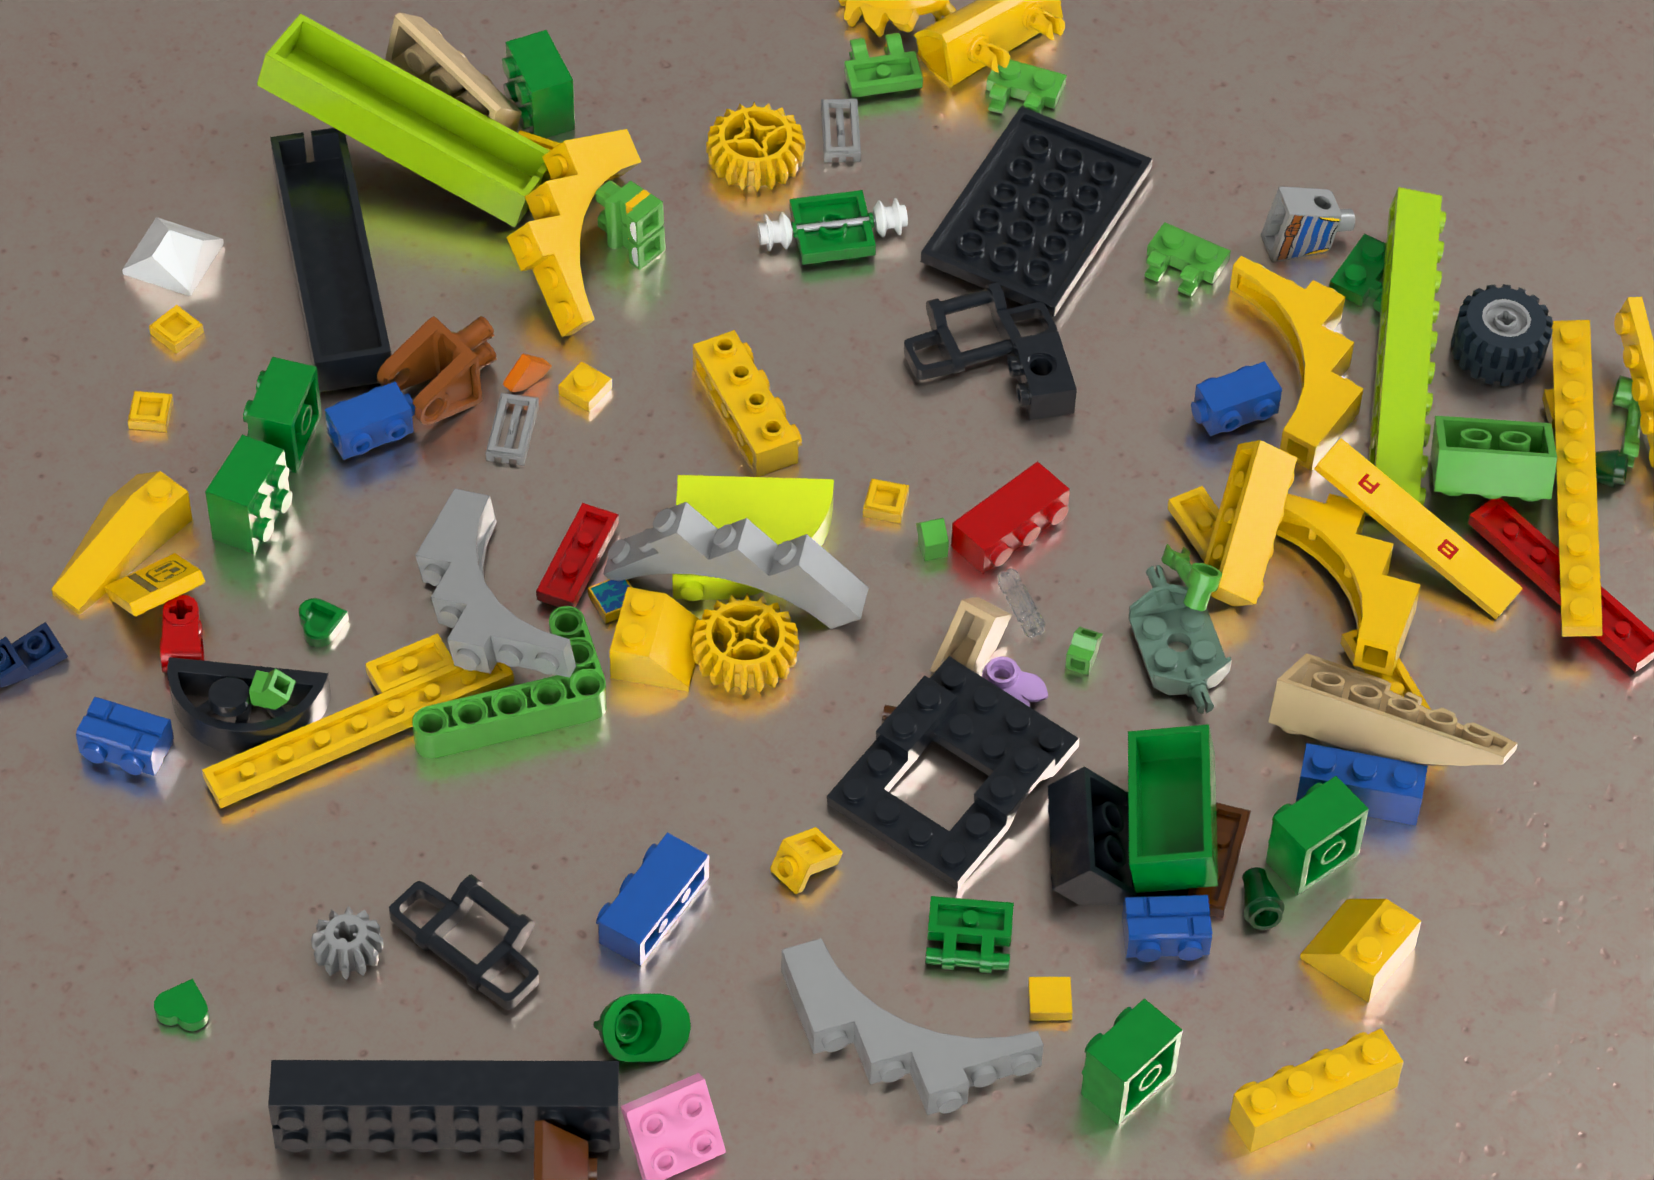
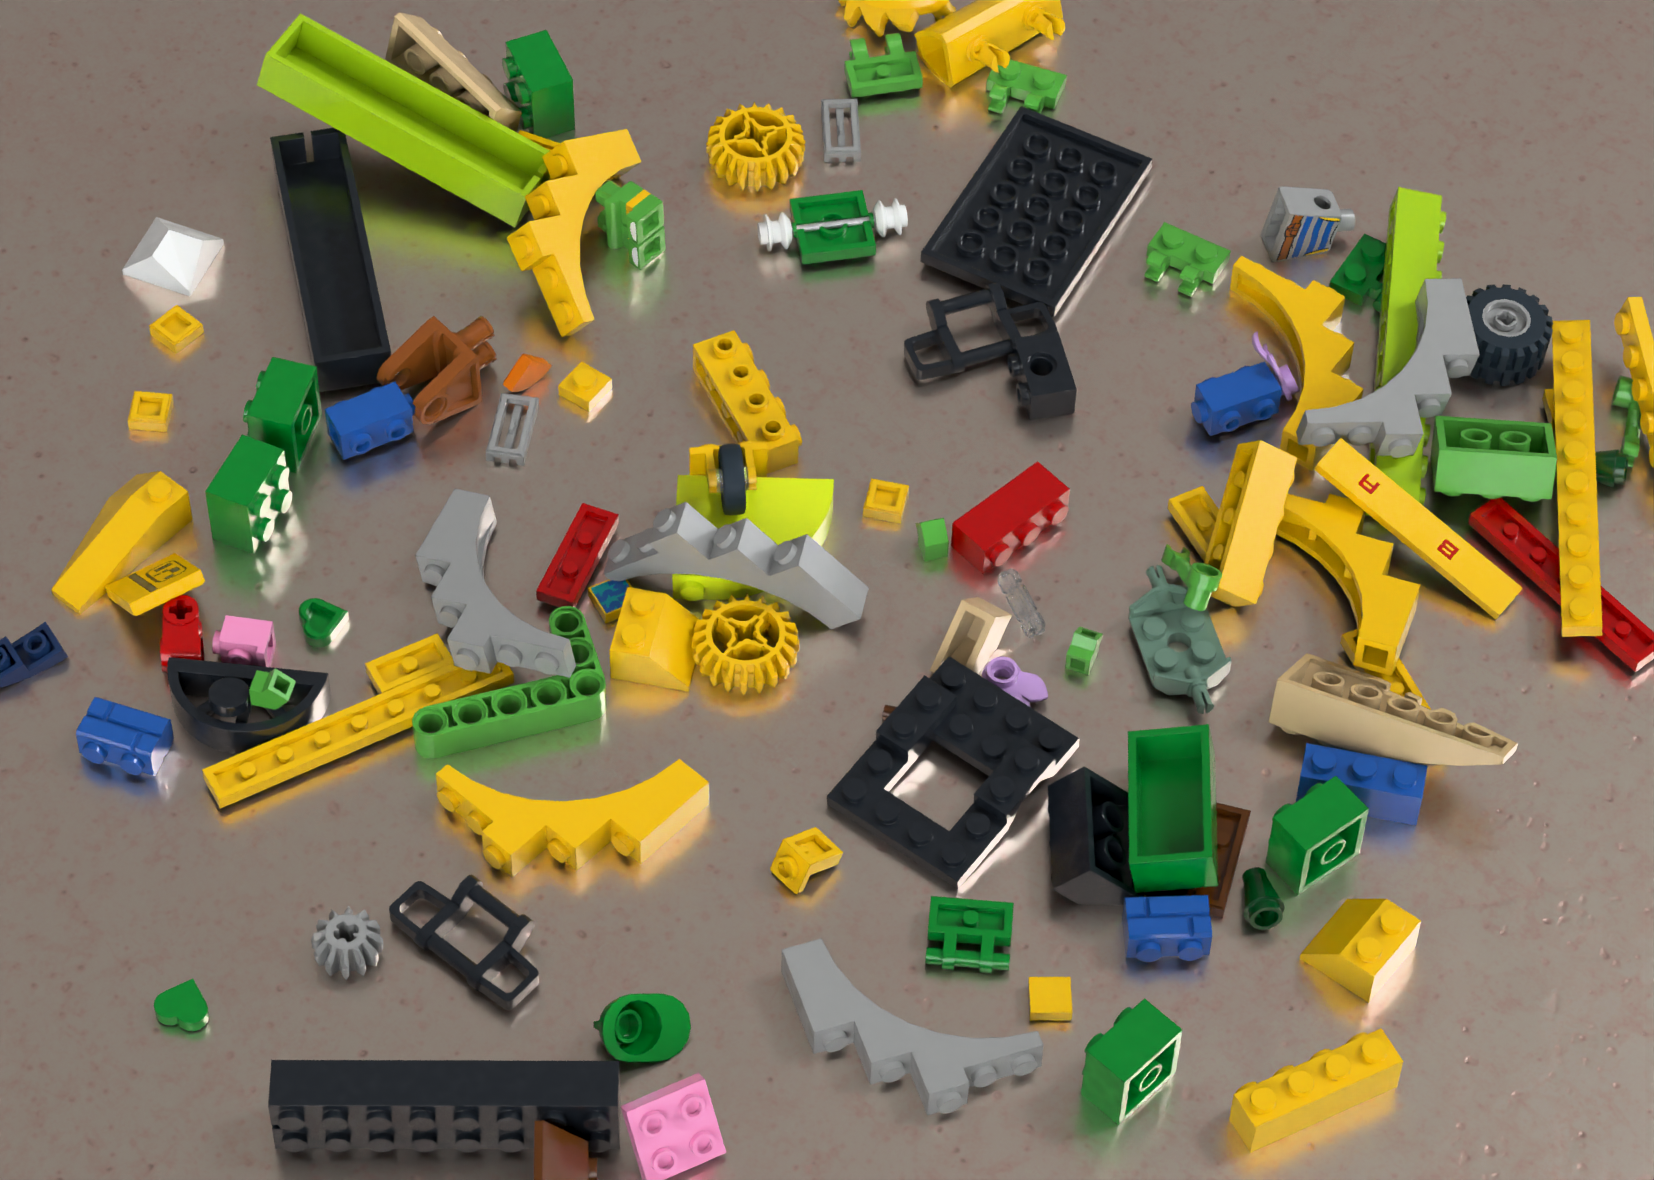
blue brick [596,832,709,966] -> none
none -> bright pink brick [212,615,276,667]
none -> yellow arch [436,759,709,877]
none -> plate [689,441,768,515]
none -> lavender plate [1252,331,1300,401]
none -> light grey arch [1296,278,1480,458]

